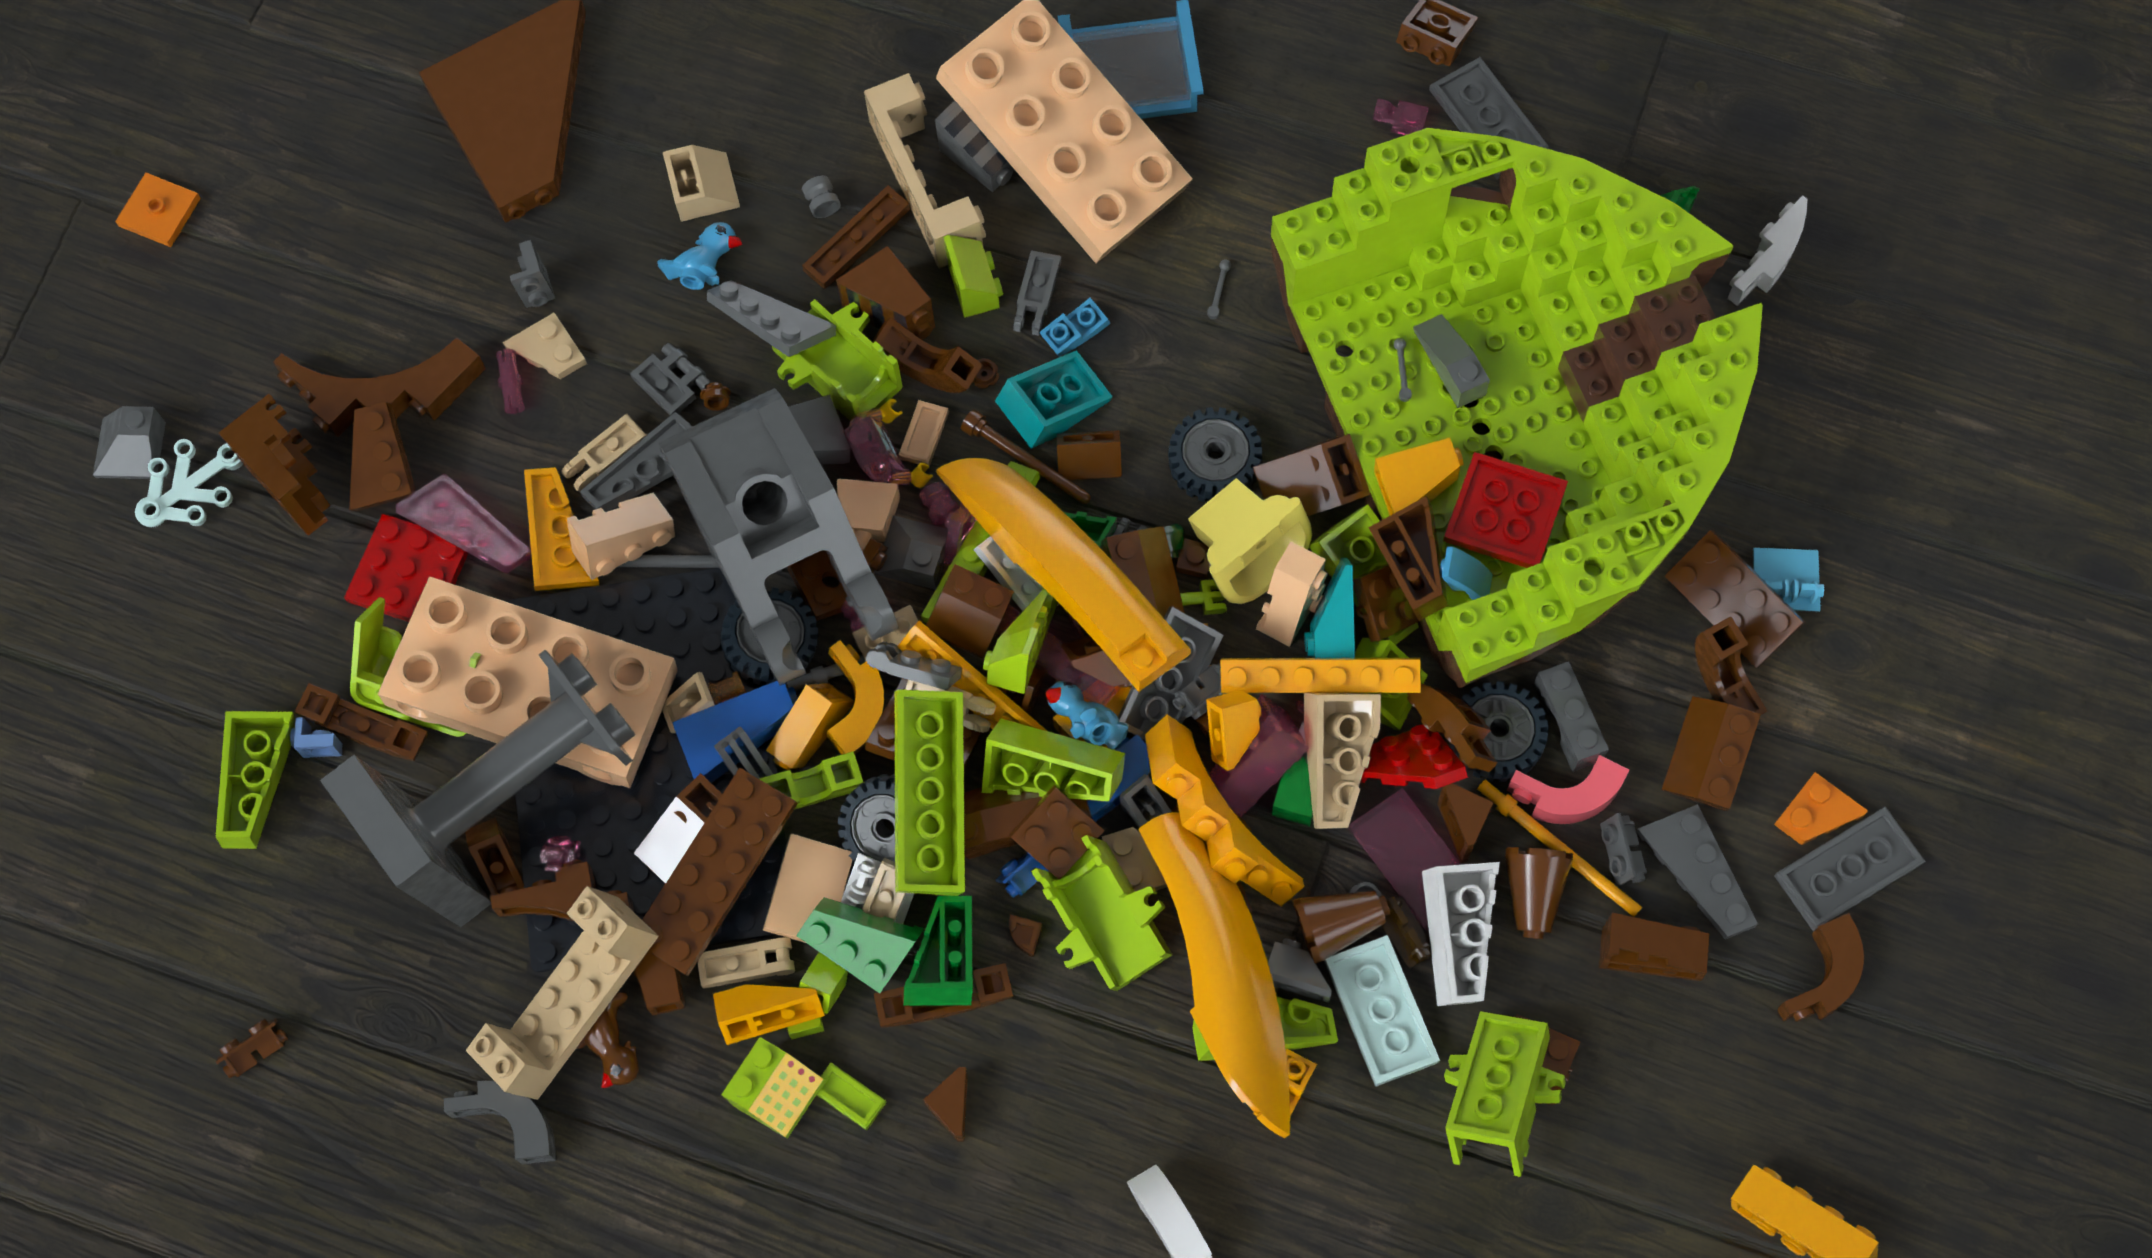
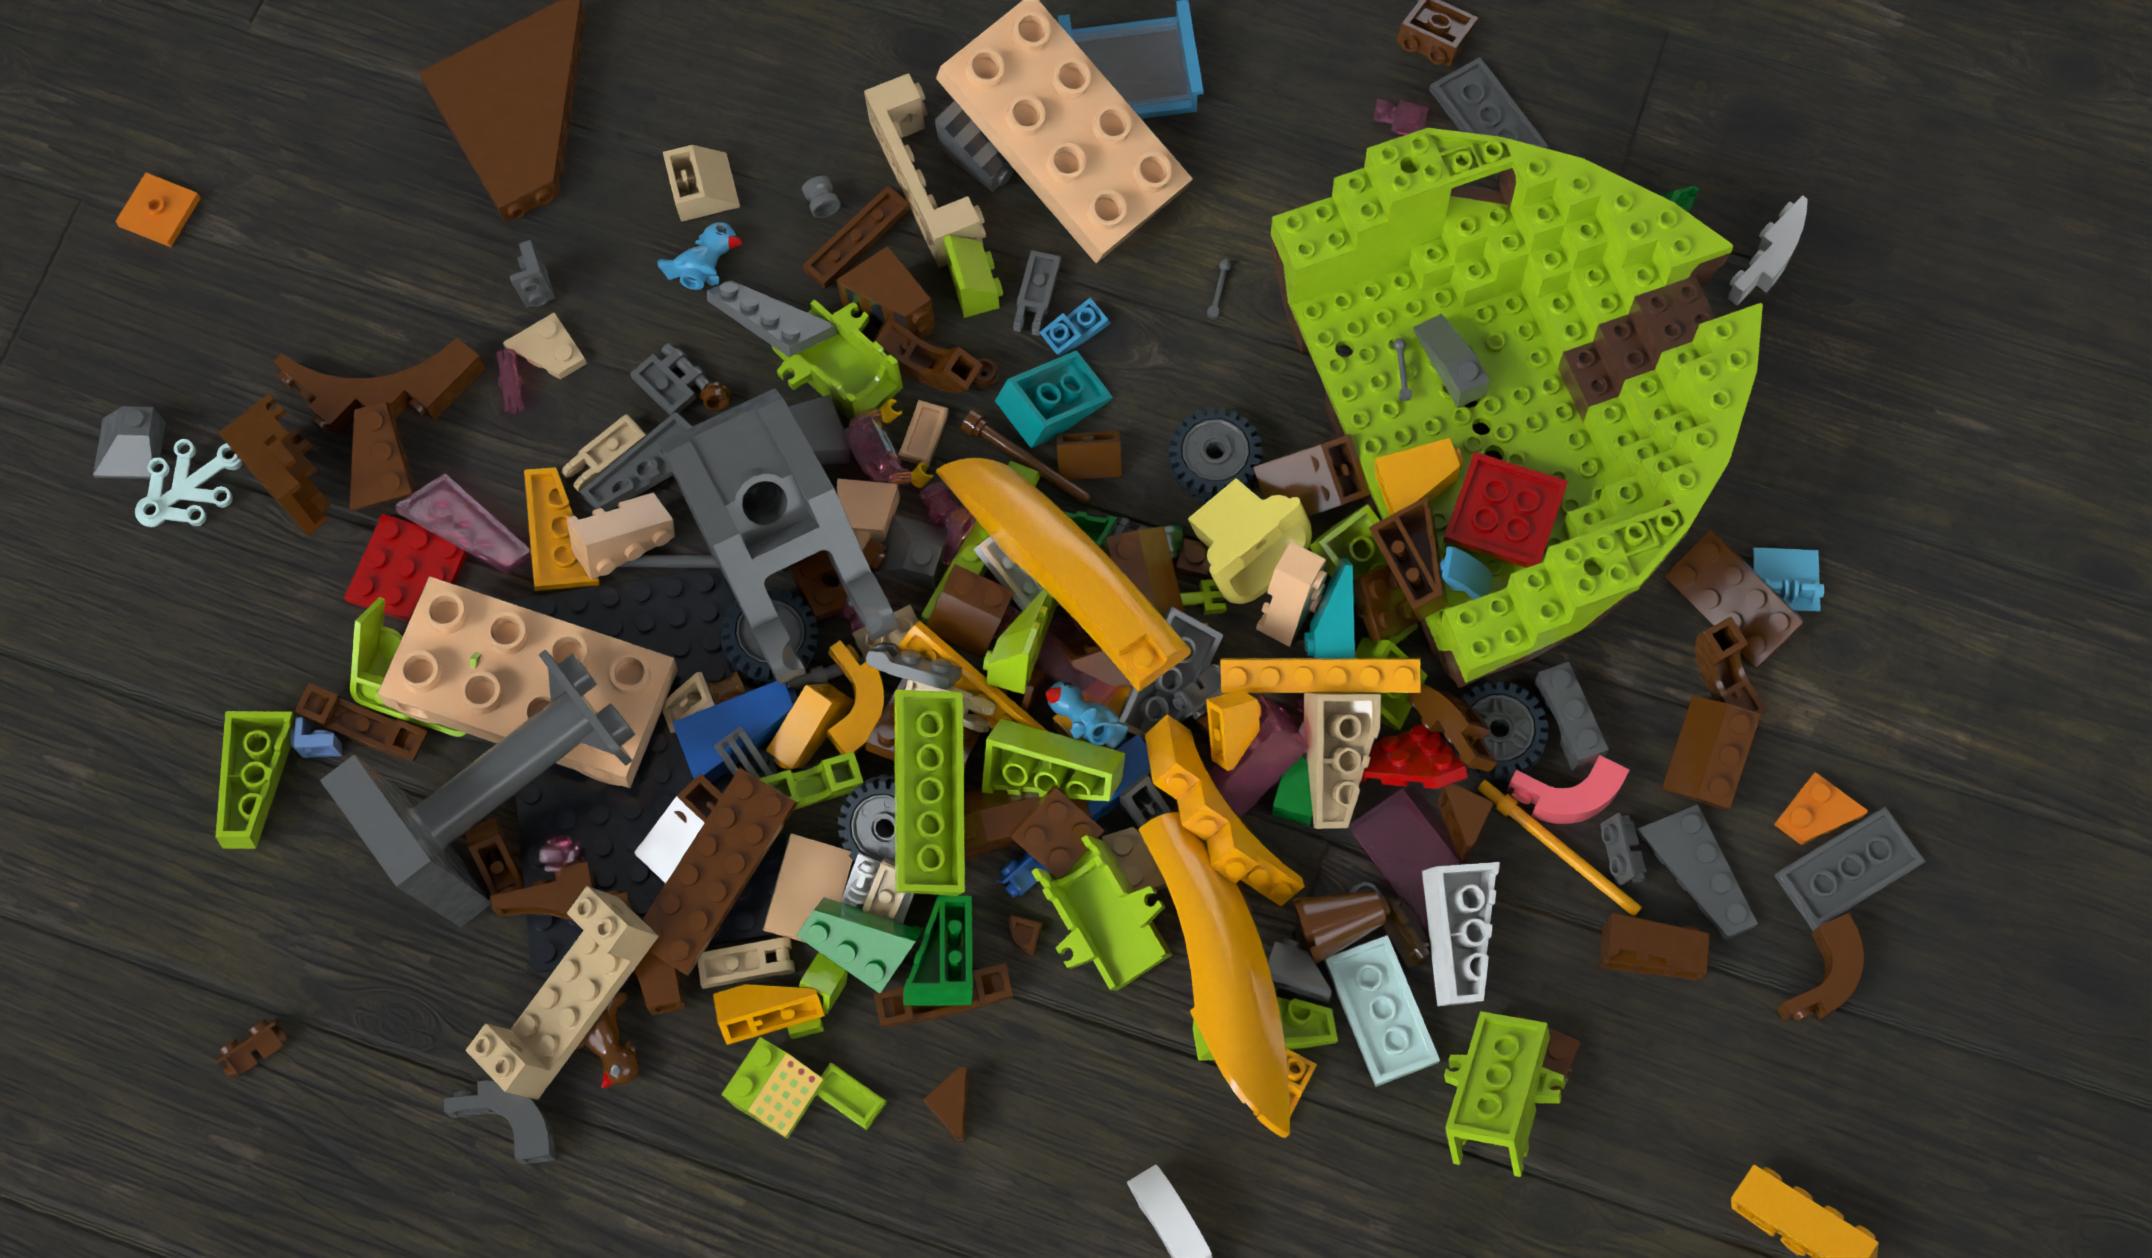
reddish brown cone [1505,847,1573,939] -> none

